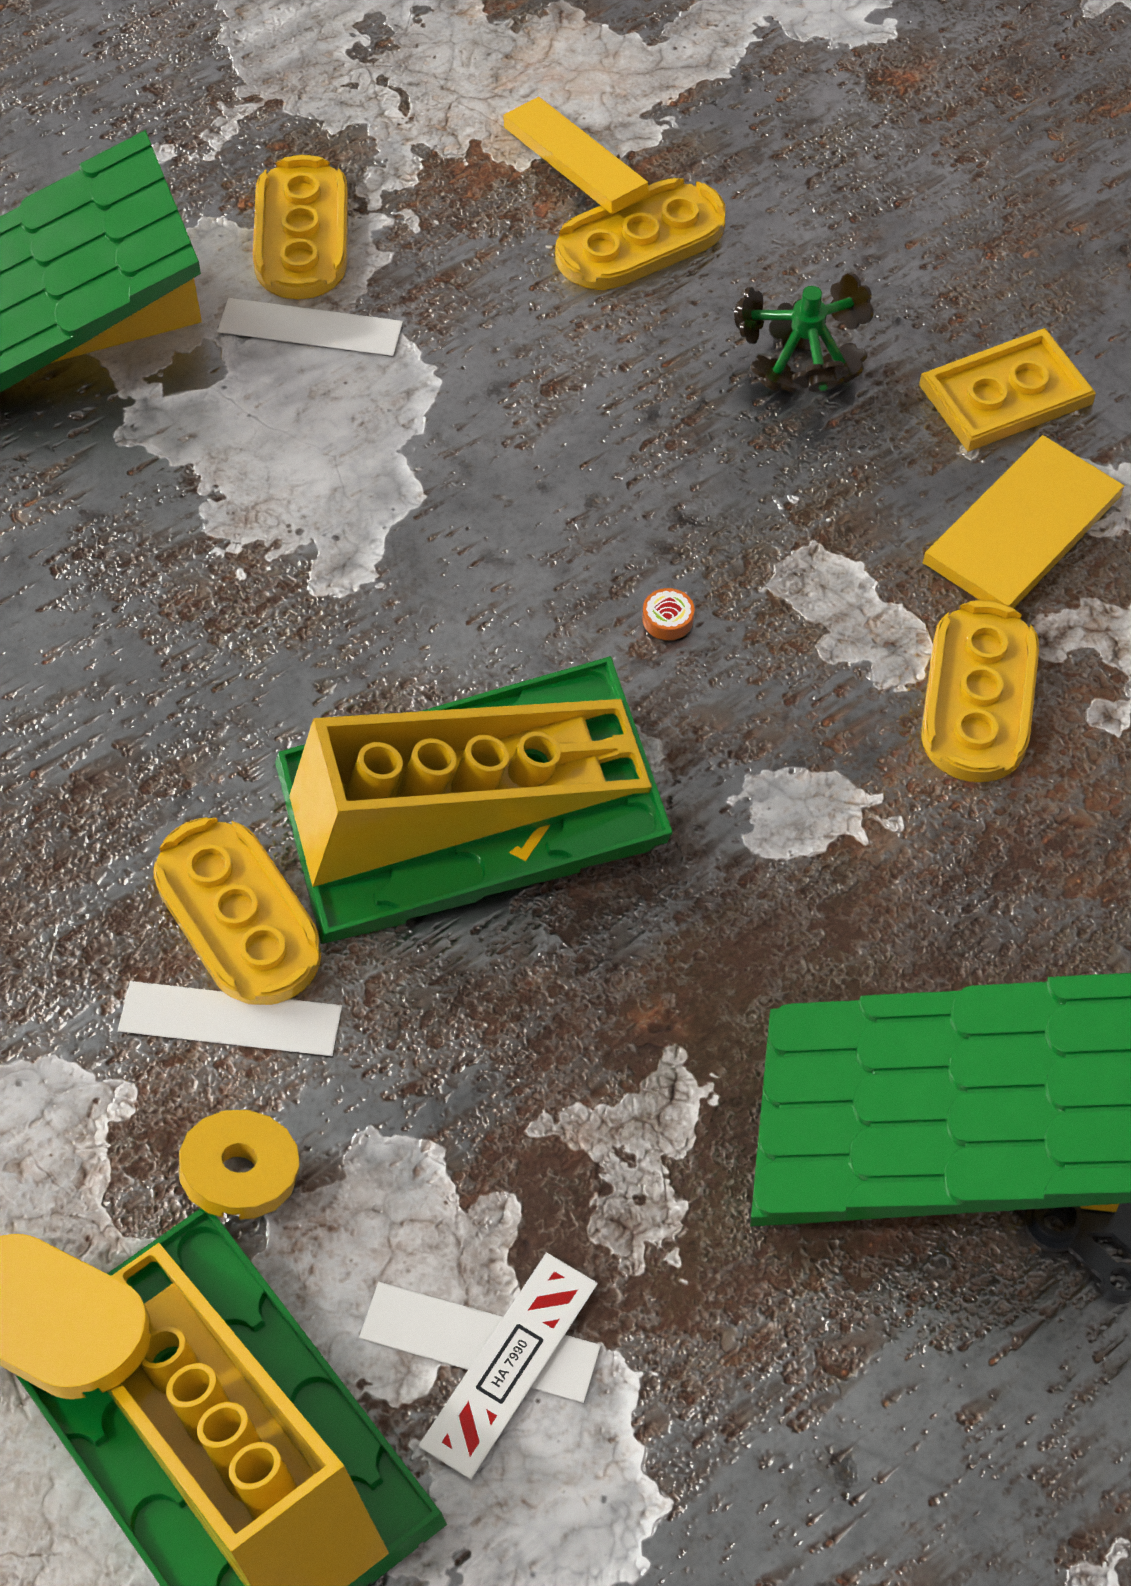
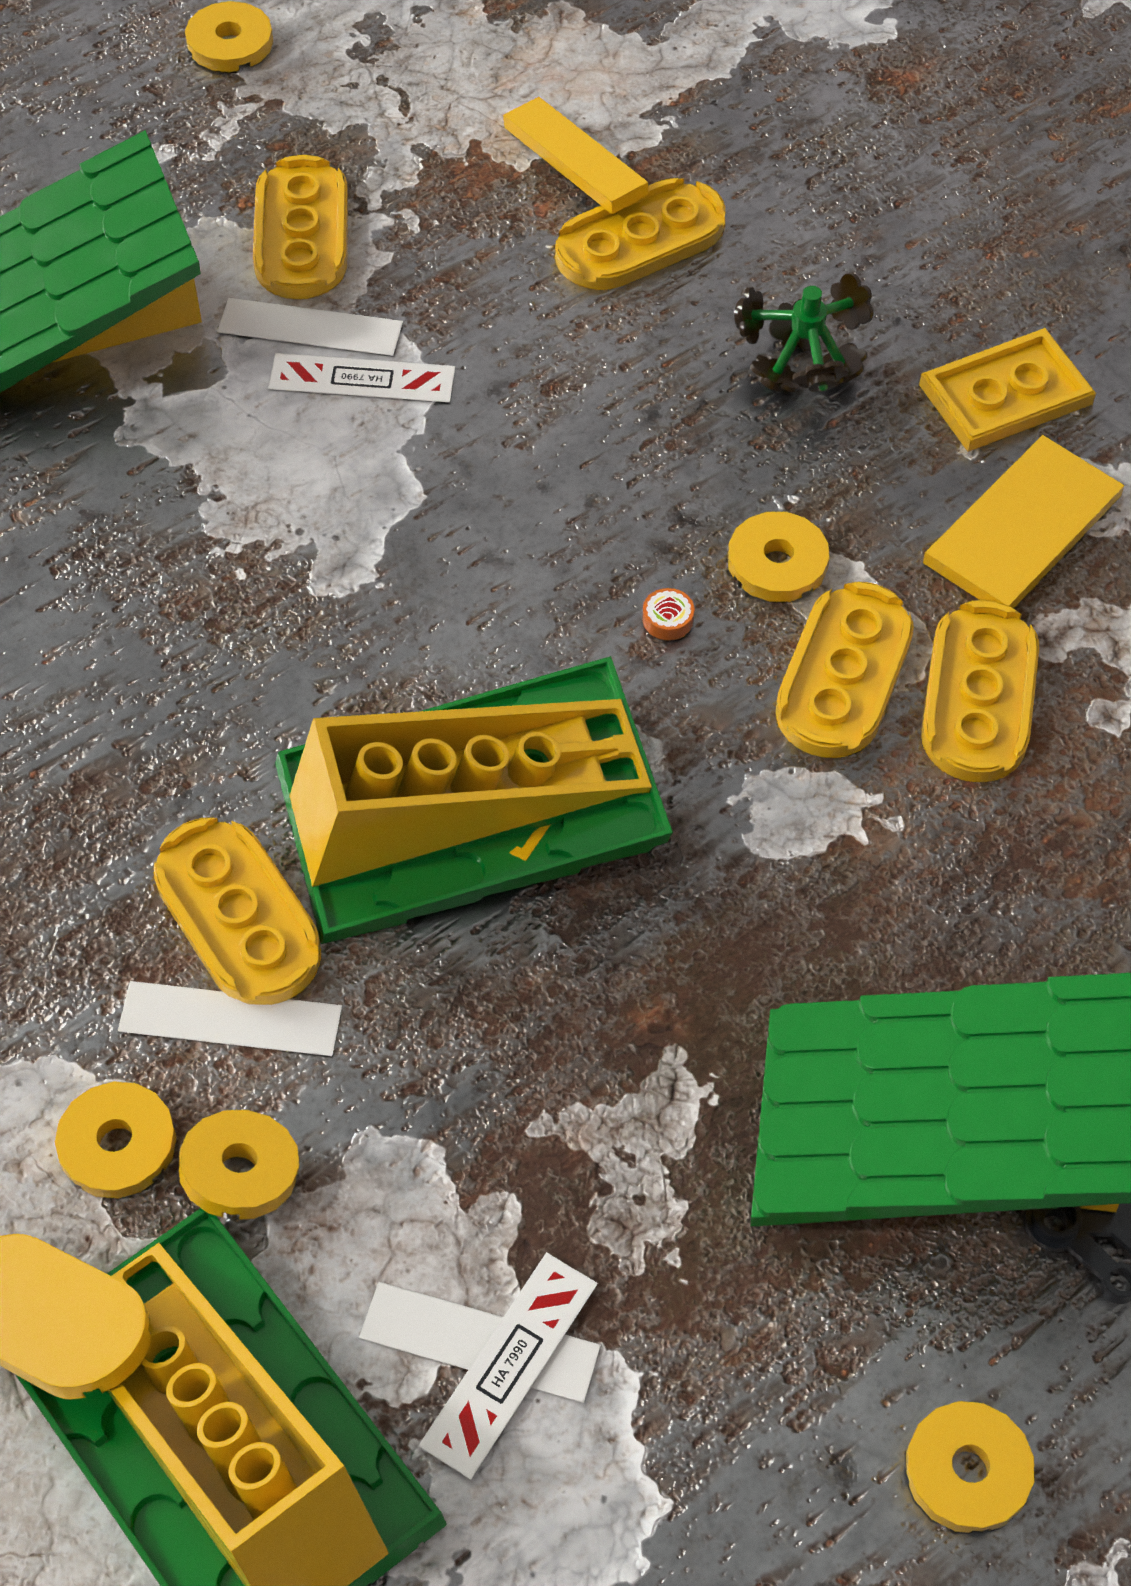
none -> yellow tile [55,1081,177,1199]
none -> yellow tile [185,1,273,72]
none -> white sticker [268,353,455,403]
none -> yellow tile [728,512,830,602]
none -> yellow tile [776,582,914,758]
none -> yellow tile [905,1401,1034,1533]

